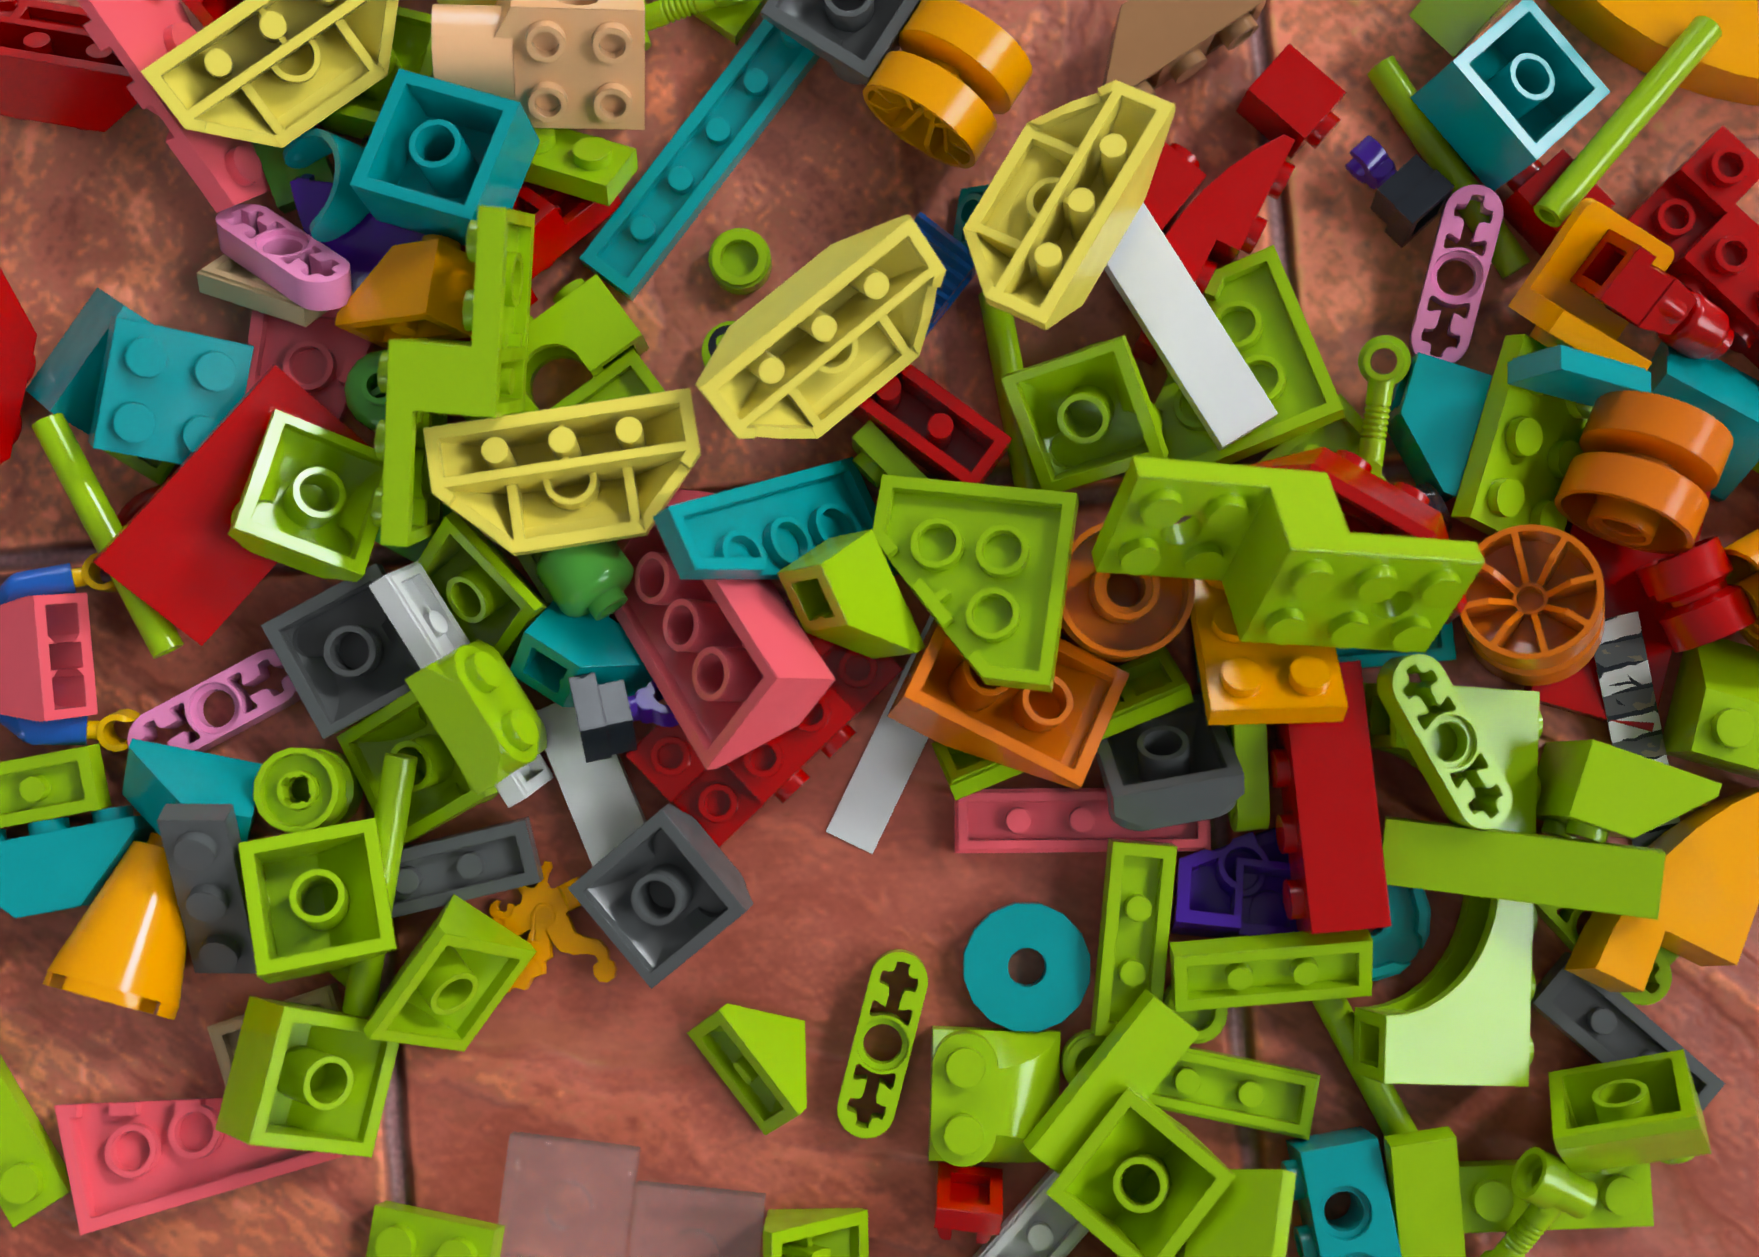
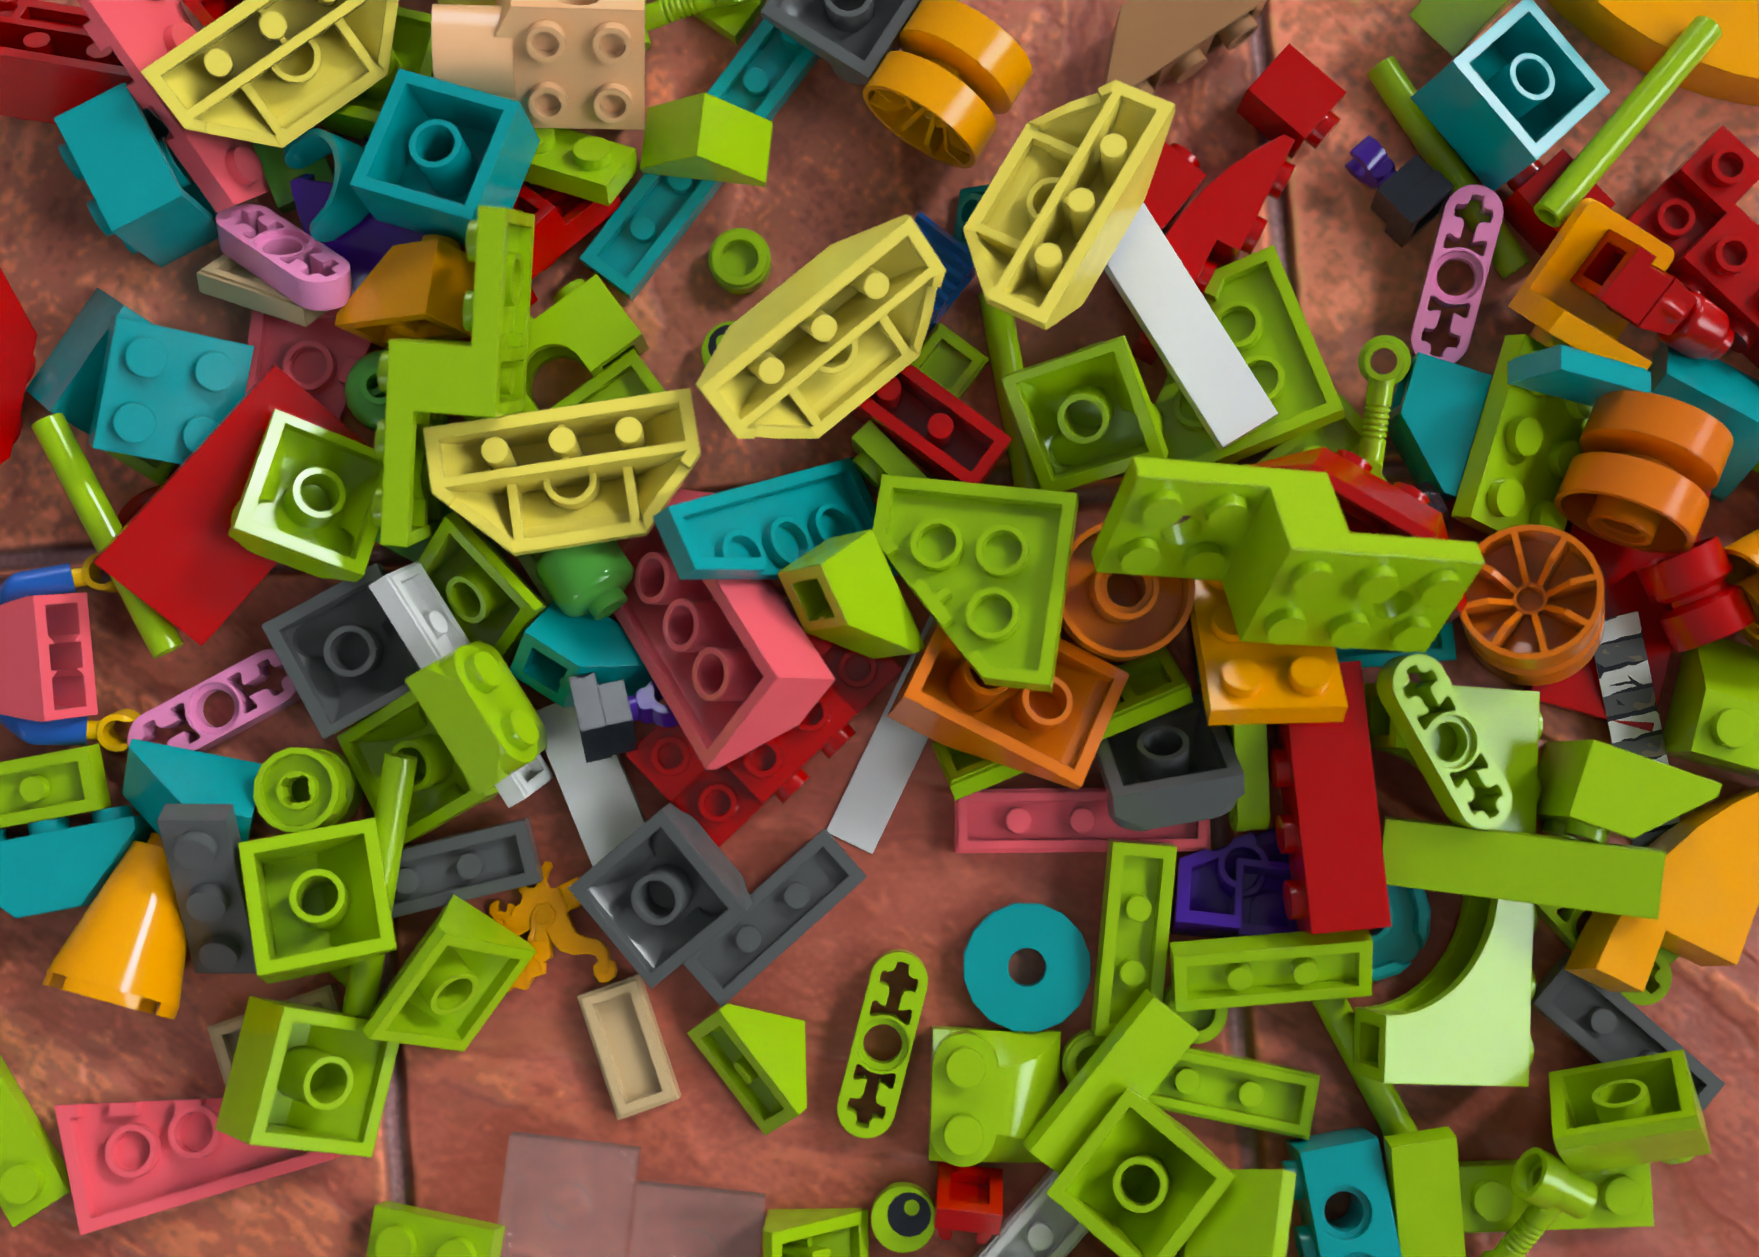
none -> teal brick [54,82,218,267]
none -> tan tile [577,974,681,1120]
none -> lime slope [640,92,773,187]
none -> dark grey plate [683,828,867,1007]
none -> lime tile [871,1182,935,1253]
none -> lime tile [911,322,989,400]

